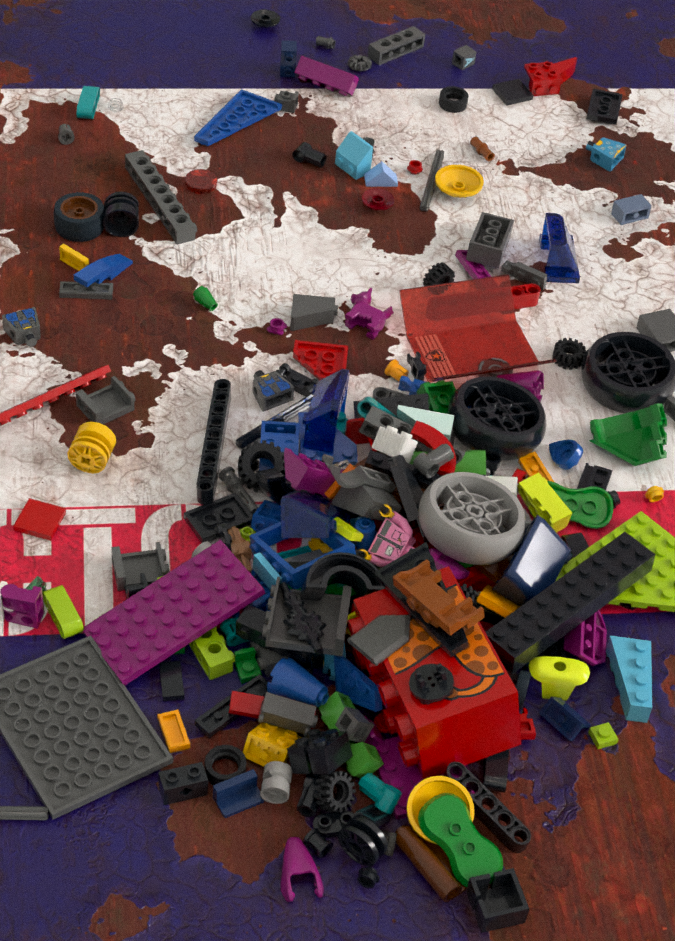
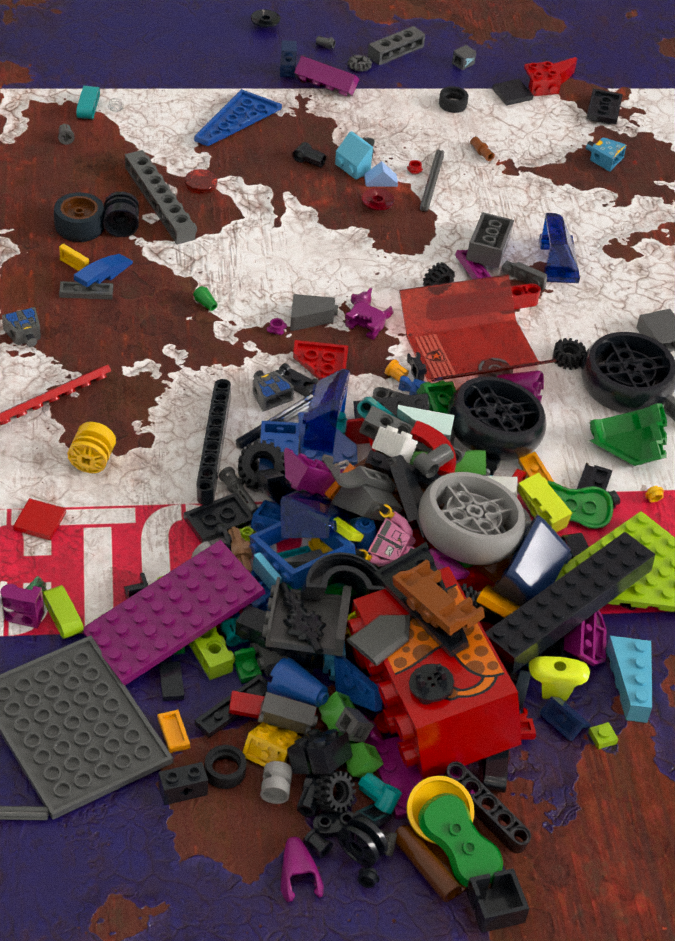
dark grey panel [76,376,135,424] -> none
dark grey panel [111,542,170,591] -> none
dark blue panel [213,769,264,818] -> none
dark grey brick [274,91,299,113] -> none
yellow dish [435,165,484,198] -> none
blue piece [549,439,583,470] -> none
sand blue brick [611,194,652,225] -> none

